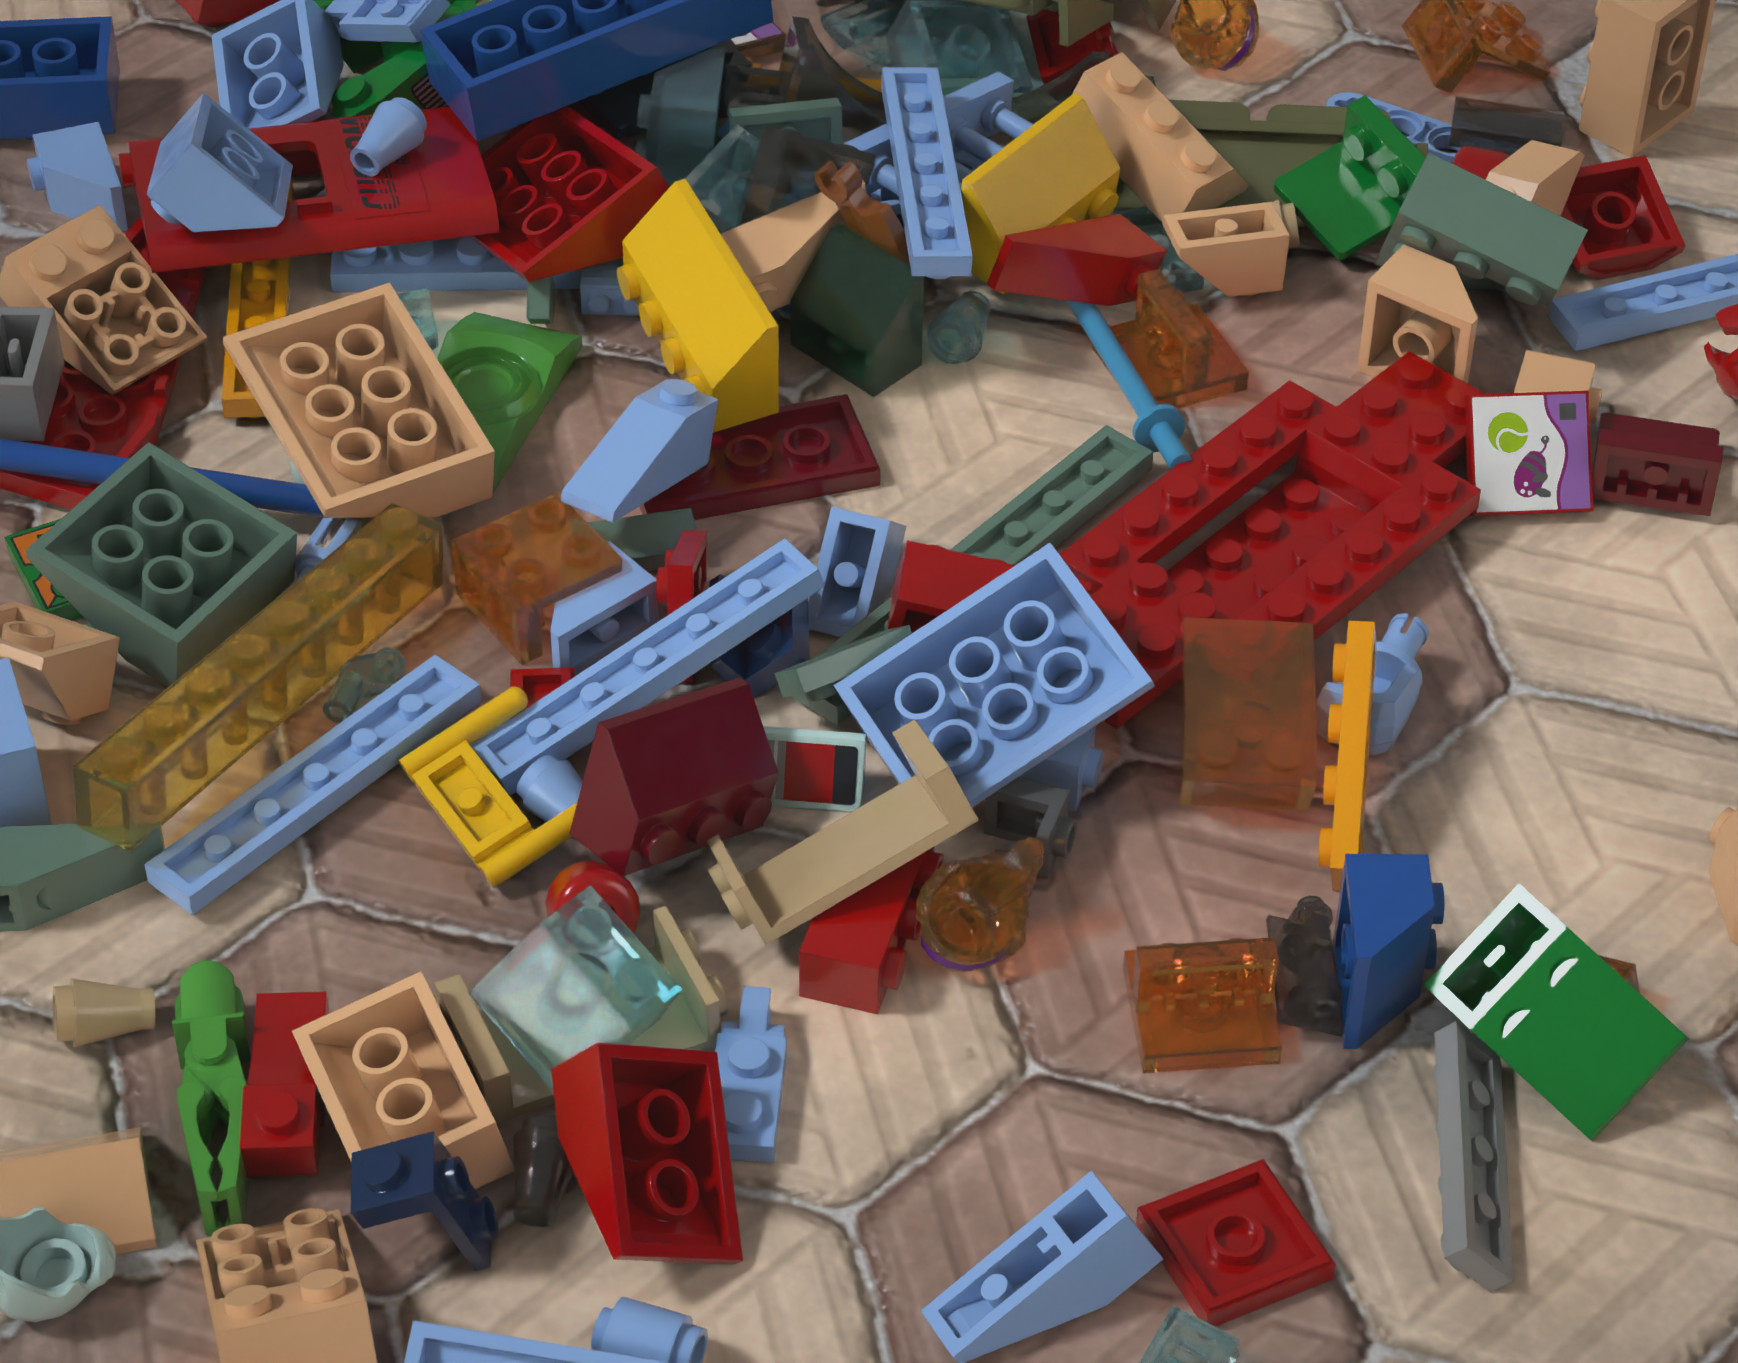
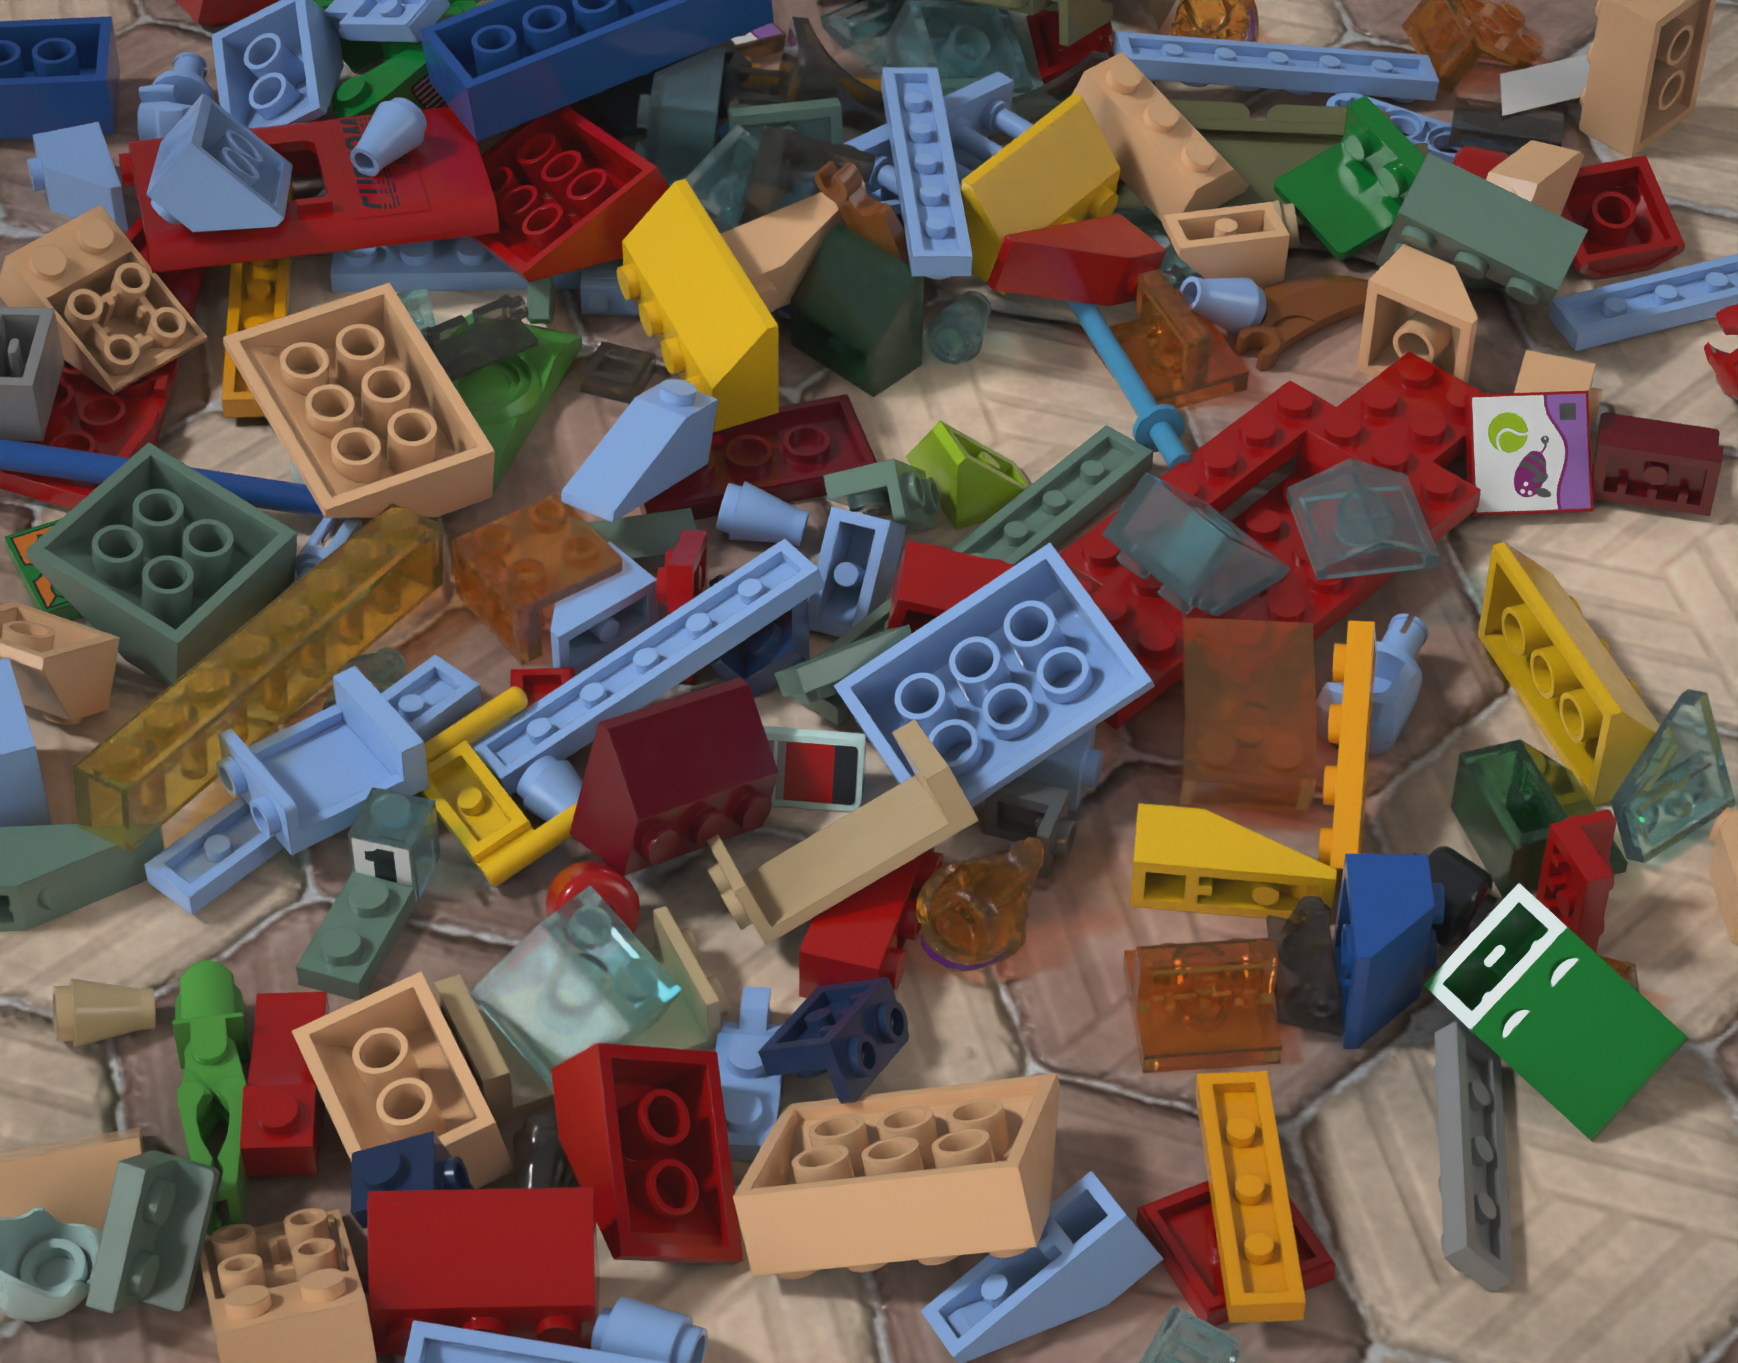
none -> sand green bracket [85,1150,219,1314]
none -> light blue piece [137,52,215,140]
none -> light blue panel [216,666,429,856]
none -> sand green plate [296,871,416,1001]
none -> clear light blue brick [348,787,441,902]
none -> red slope [367,1187,600,1356]
none -> clear smoke hinge [421,294,539,382]
none -> clear smoke tile [579,341,656,404]
none -> light blue cone [716,481,809,547]
none -> light nougat slope [733,1073,1060,1280]
none -> dark blue bracket [758,977,909,1104]
none -> sand green bracket [823,459,941,532]
none -> lime slope [905,421,1031,530]
none -> clear light blue slope [1102,472,1290,616]
none -> light blue plate [1113,31,1439,103]
none -> yellow slope [1129,803,1337,924]
none -> light blue cone [1178,276,1266,334]
none -> light orange plate [1195,1071,1306,1324]
none -> dark orange piece [1235,274,1368,372]
none -> clear light blue slope [1287,458,1440,580]
none -> black head [1414,846,1498,947]
none -> clear green slope [1451,739,1628,899]
none -> yellow slope [1477,542,1673,807]
none -> white sticker [1500,54,1590,116]
none -> red bracket [1536,809,1617,953]
none -> clear light blue wing [1611,689,1736,863]

